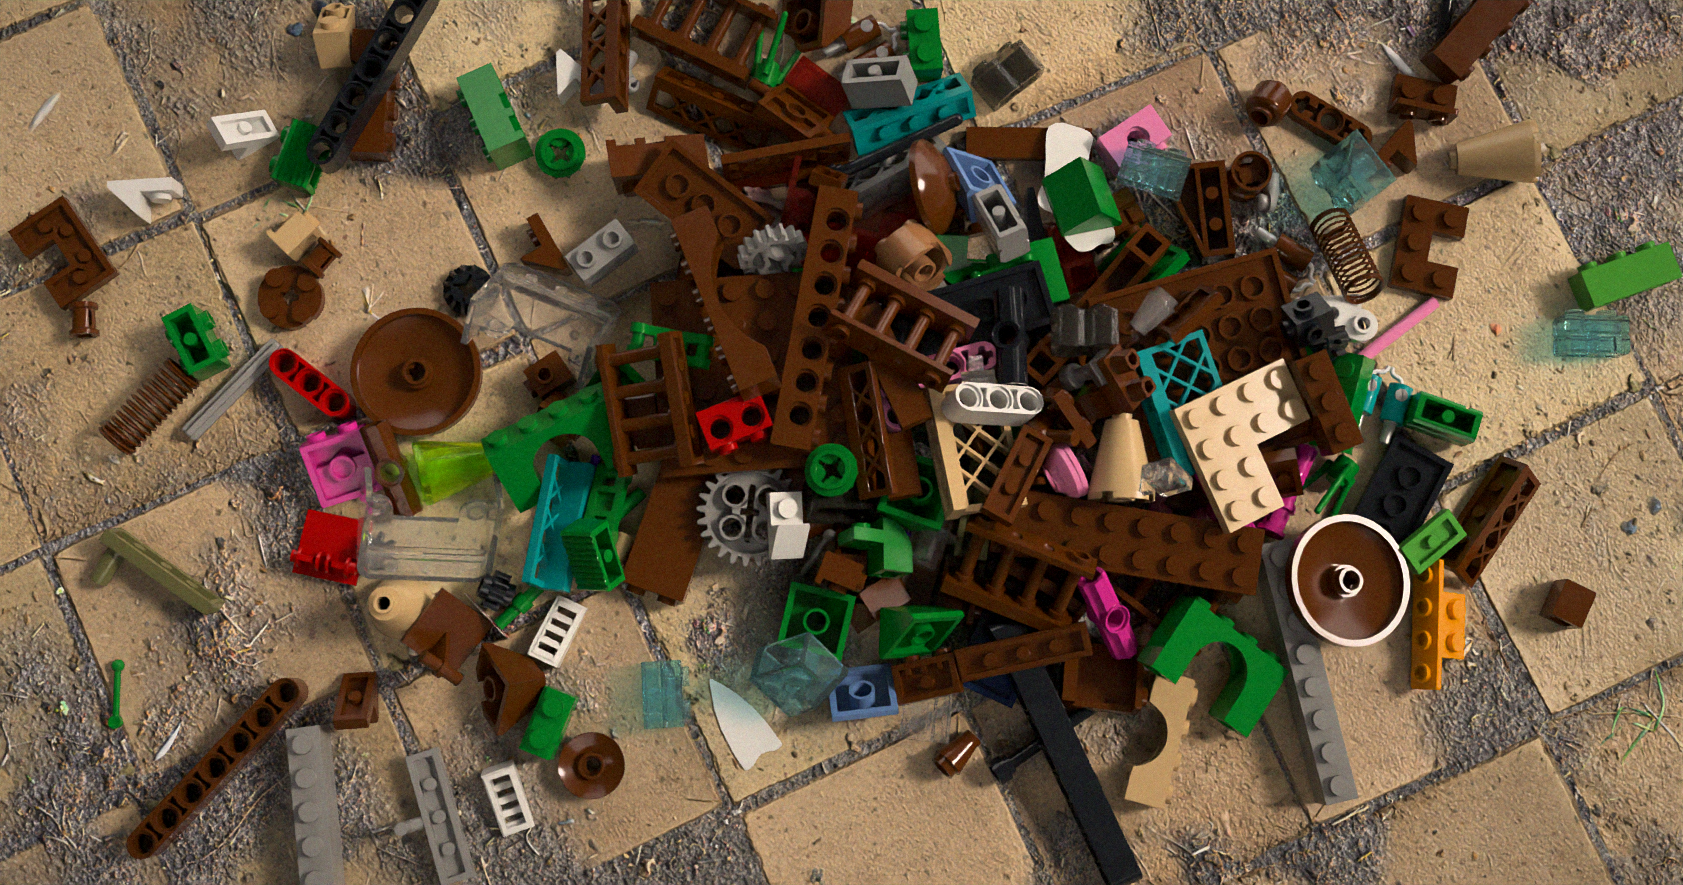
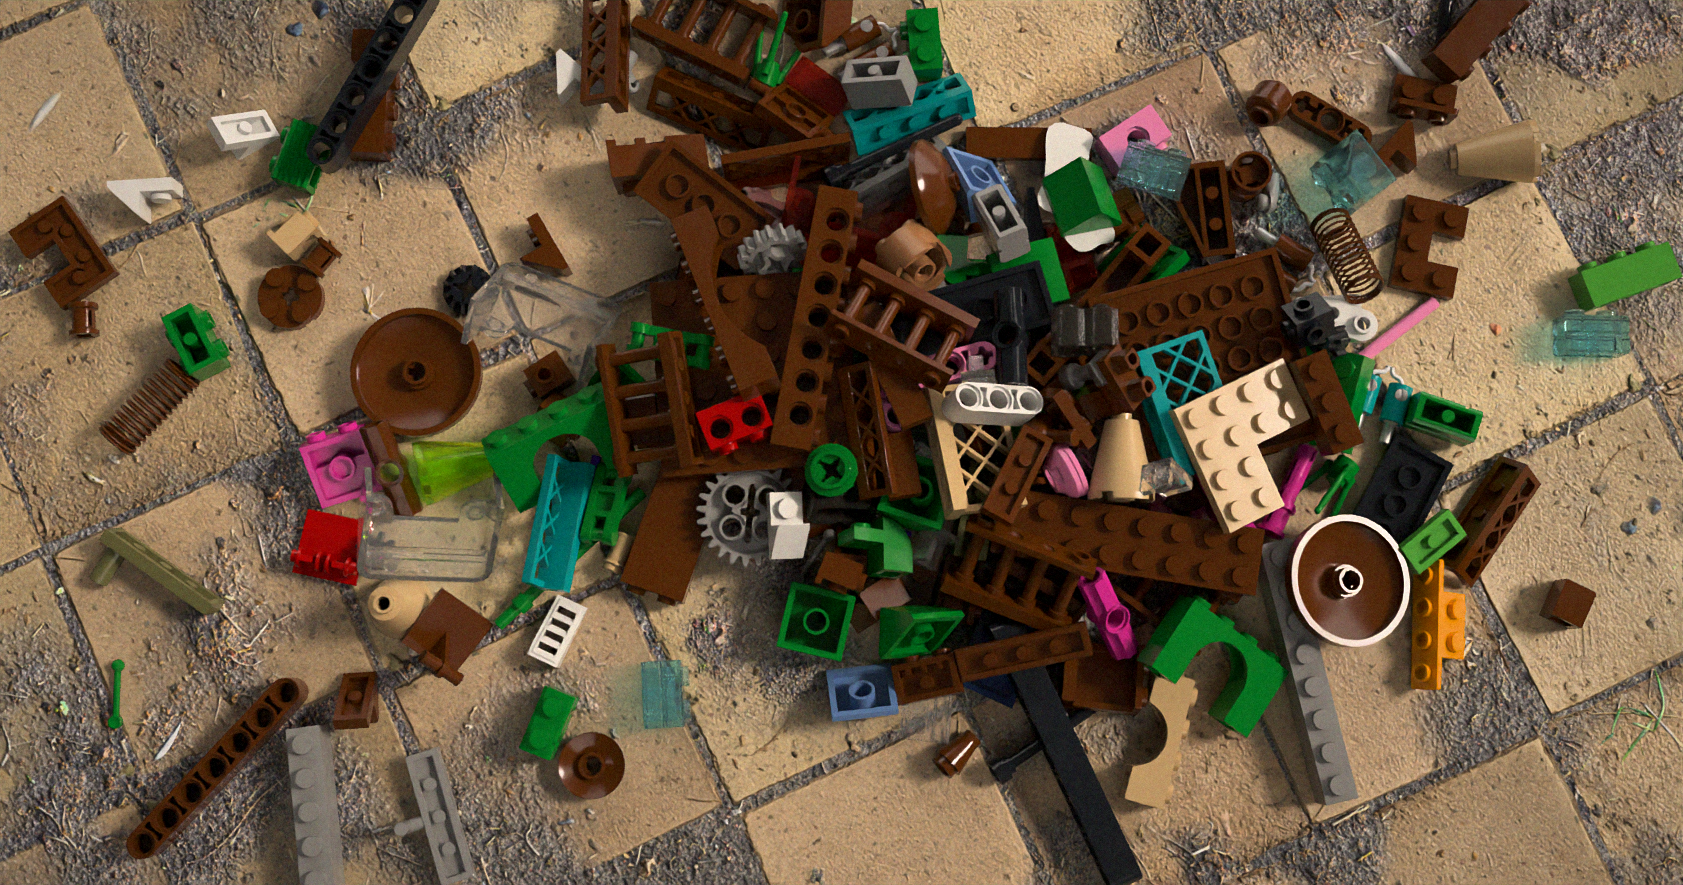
light grey axle [182,338,284,441] -> none
red beam [269,348,356,421] -> none
tan slope [312,3,356,69] -> none
green wedge [456,63,534,171] -> none
sticker [464,593,511,639] -> none
black gear [476,570,517,612] -> none
reddish brown slope [476,642,546,736] -> none
white slope [481,759,535,837] -> none
green gear [535,128,586,179] -> none
green brick [560,518,625,592] -> none
light grey brick [564,218,639,290] -> none
white sticker [710,679,782,770] -> none
clear light blue slope [749,632,849,718] -> none
reddish brown bracket [808,165,849,199] -> none
clear smoke brick [970,39,1045,112] -> none
green hinge [970,254,1034,279] -> none
clear cone [1130,286,1178,336] -> none
reddish brown plate [1154,284,1225,345] -> none
reddish brown plate [1261,448,1304,498] -> none

